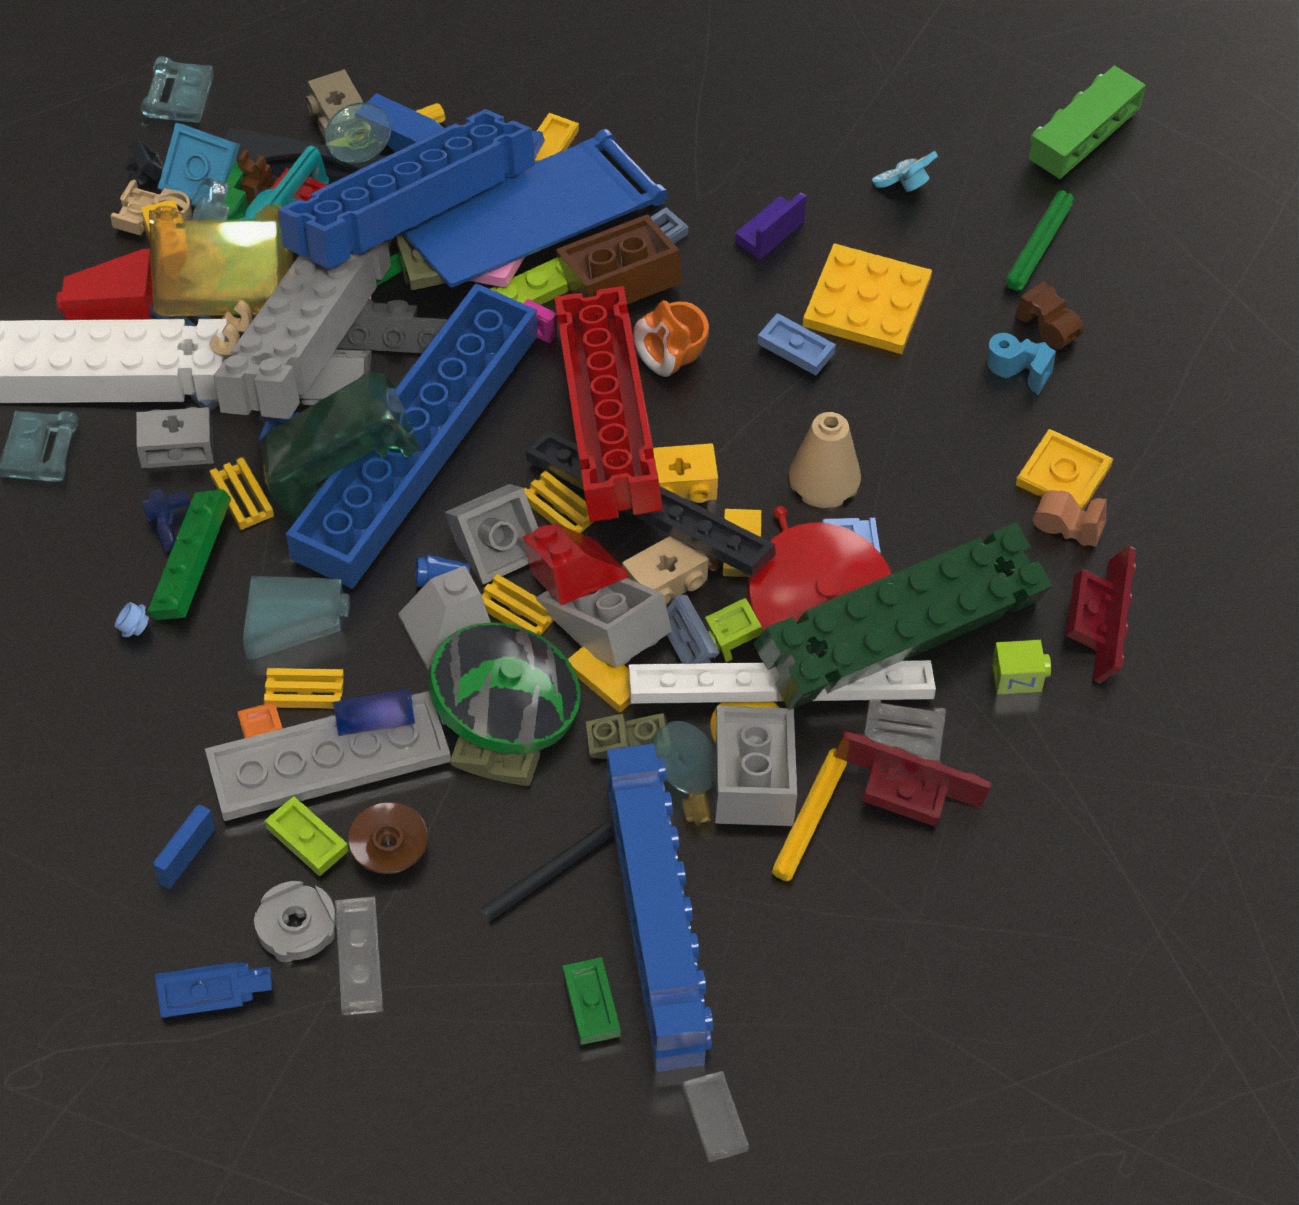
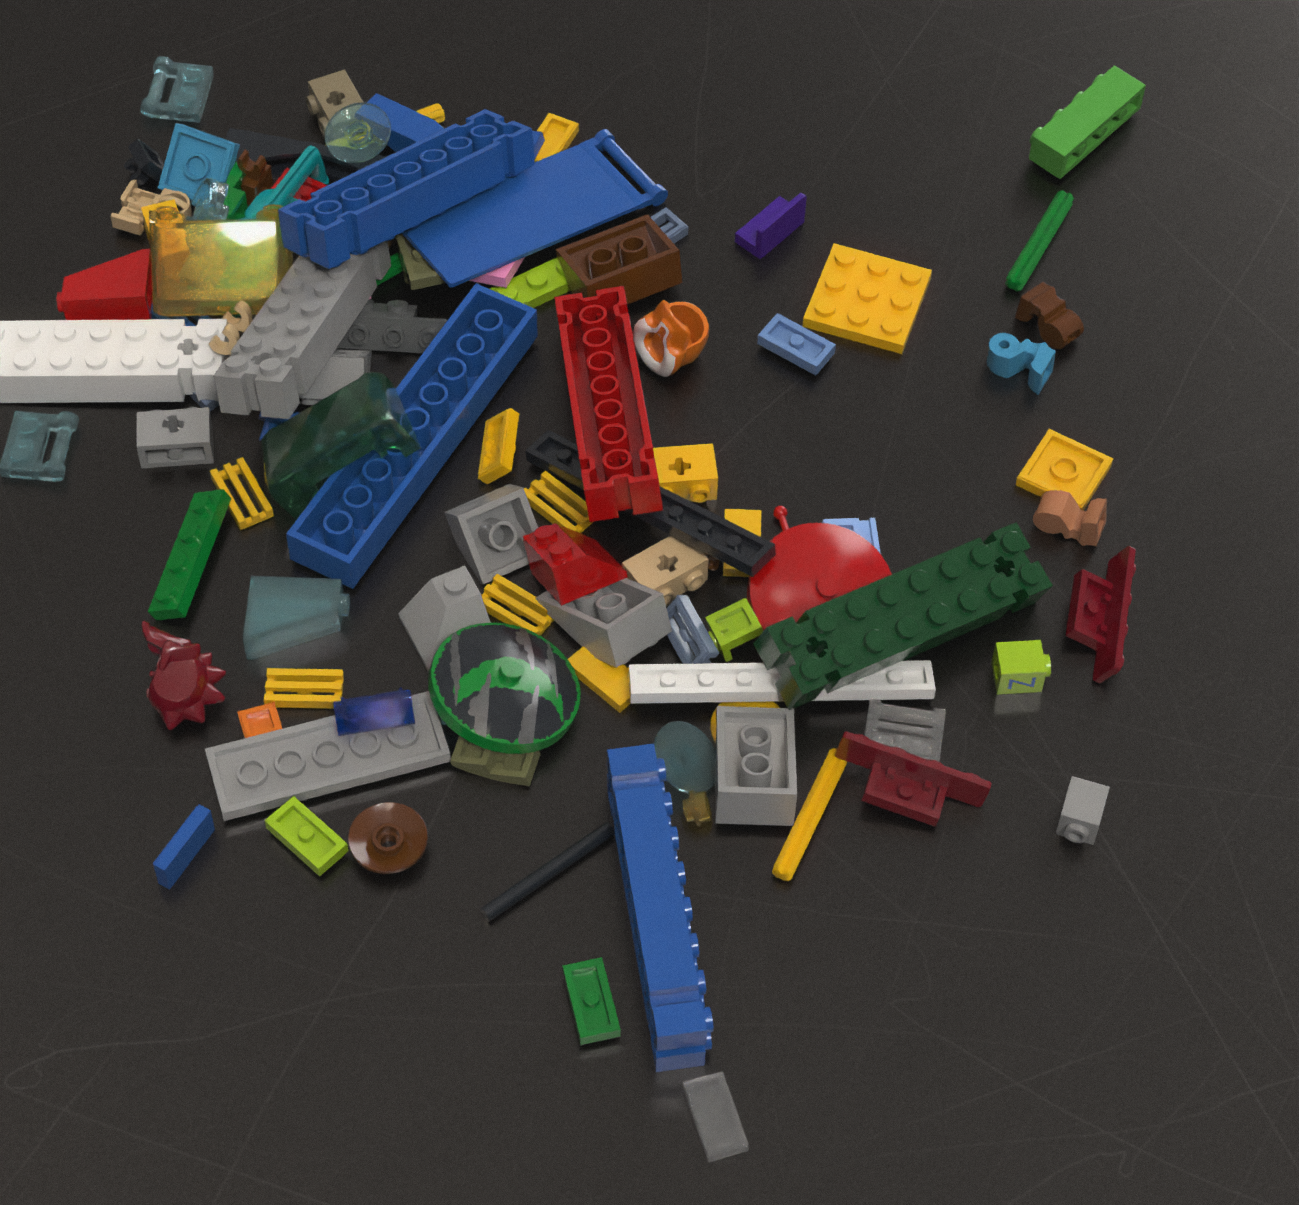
light blue plate [115,602,149,637] -> none
clear blue piece [142,489,190,551] -> none
blue hinge [155,962,272,1017] -> none
light grey plate [254,881,336,962] -> none
clear tile [335,897,383,1015] -> none
blue cone [415,554,470,587] -> none
dark pink tile [523,299,557,344] -> none
olive slope [586,713,671,759] -> none
tan cone [789,412,861,508] -> none
medium azure animal [872,151,938,192] -> none
none -> dark red head [141,621,226,730]
none -> yellow plate [478,408,519,484]
none -> light grey brick [1056,776,1110,845]

